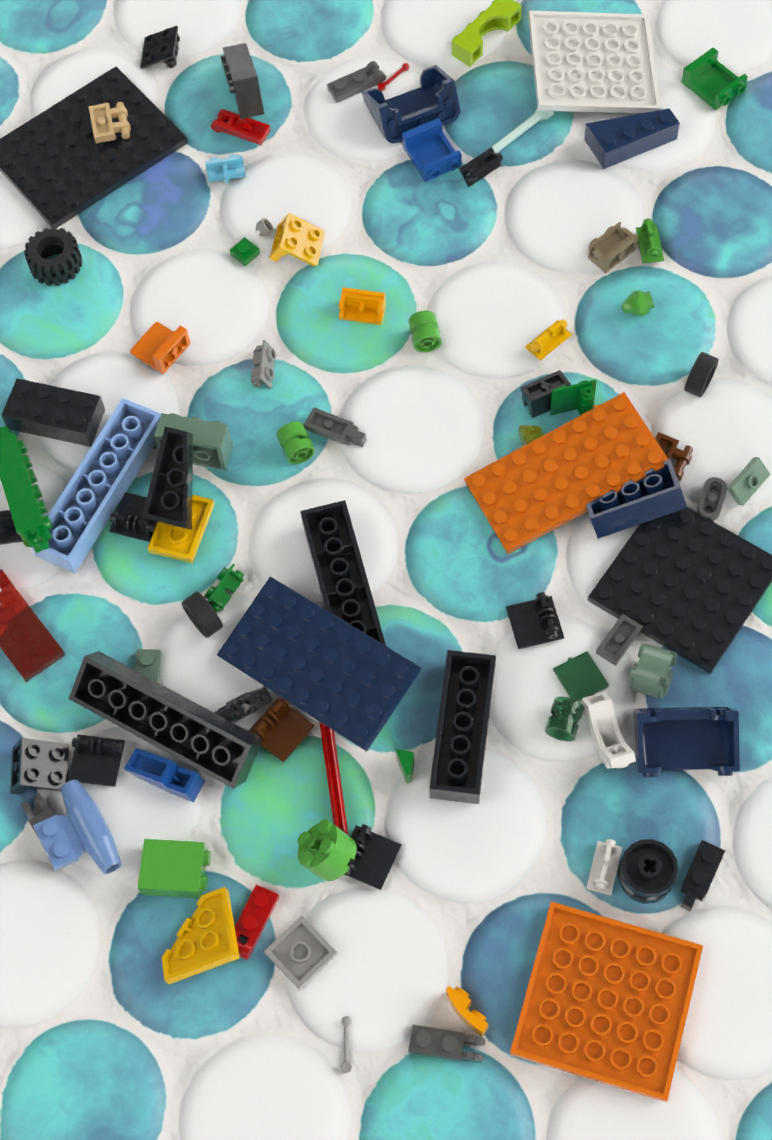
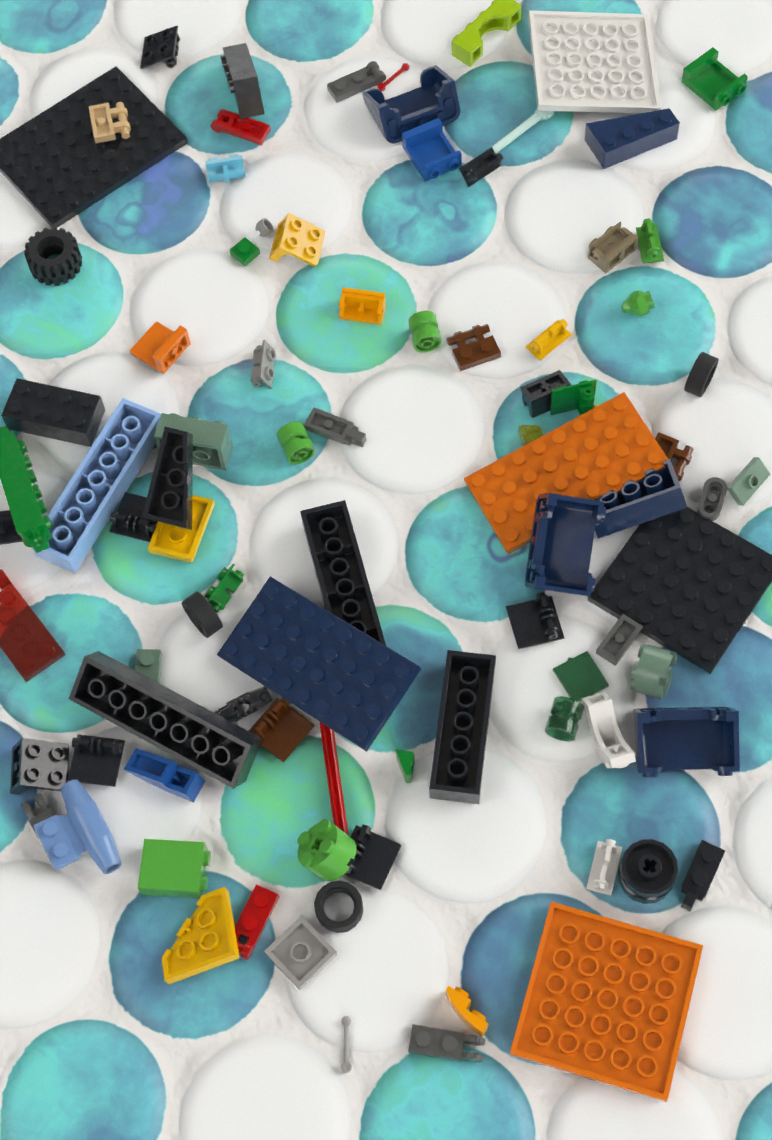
none -> black tyre [314,880,364,933]
none -> reddish brown plate [446,324,501,371]
none -> dark blue windscreen [525,493,606,596]

